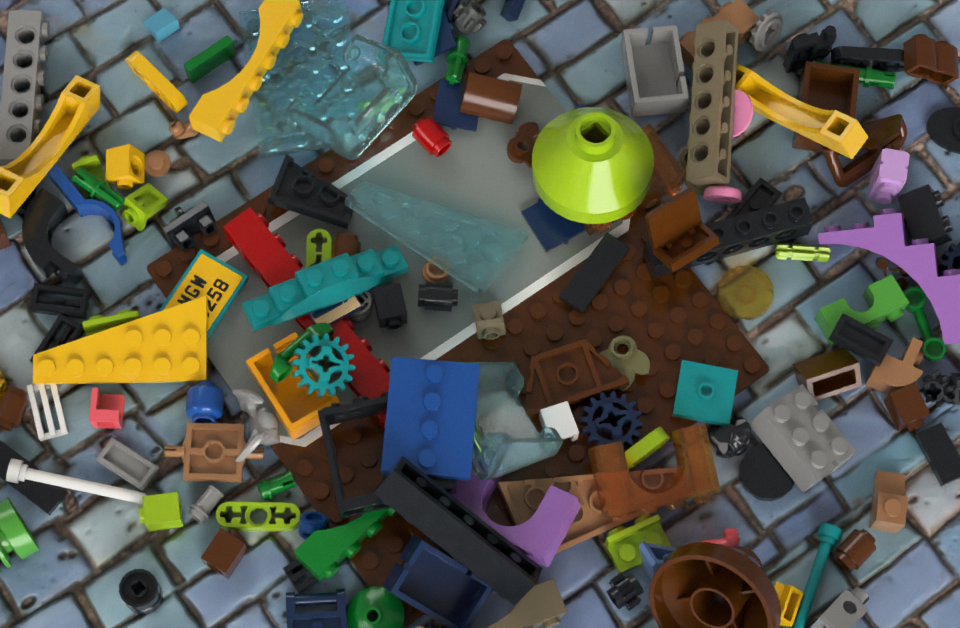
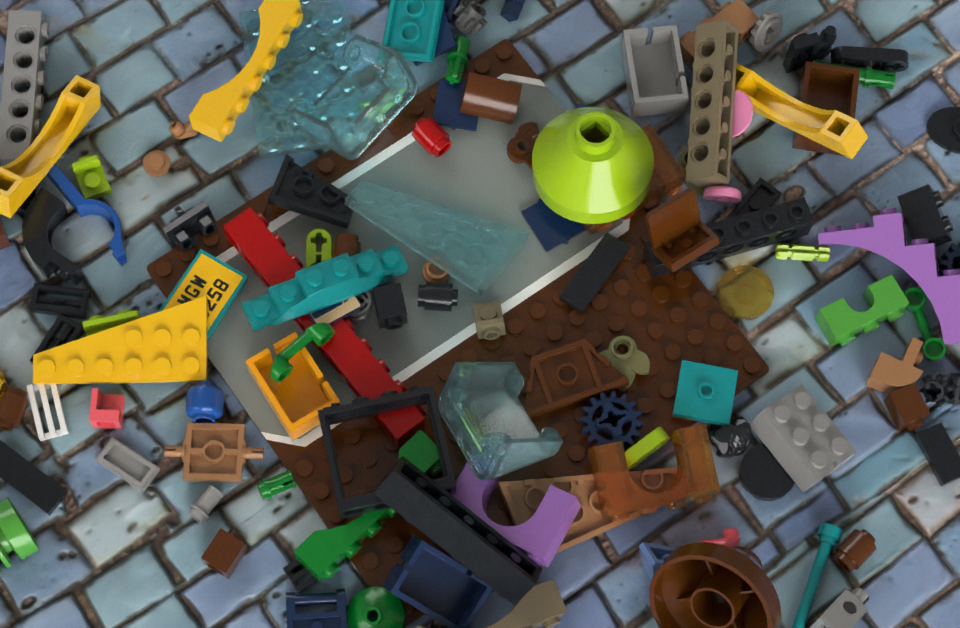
white piece [6,458,147,504] -> none
green axle [72,167,125,211] -> none
yellow brick [105,144,145,190] -> none
black wheel [119,569,163,615] -> none
lime bracket [121,183,168,231] -> none
yellow beam [125,50,188,113] -> none
lime brick [138,491,184,532] -> none
medium azure slope [142,8,180,43] -> none
green tile [184,36,236,84] -> none
lime beam [216,502,301,532] -> none
light grey animal [232,389,280,462] -> none
teal gear [290,333,356,398] -> none
blue tile [299,511,329,540] -> none
blue plate [381,357,480,481] -> none
white panel [539,401,579,442] -> none
lime bracket [604,514,672,574] -> none
black gear [607,572,644,611] -> none
yellow piece [773,581,804,627] -> none
reddish brown brick [793,348,862,401] -> none
reddish brown piece [822,114,907,187] -> none
black tile [828,313,894,367] -> none
lavender brick [867,148,910,205] -> none
medium nougat arch [869,470,908,533] -> none
reddish brown piece [875,257,909,291] -> none
reddish brown brick [903,34,959,85] -> none

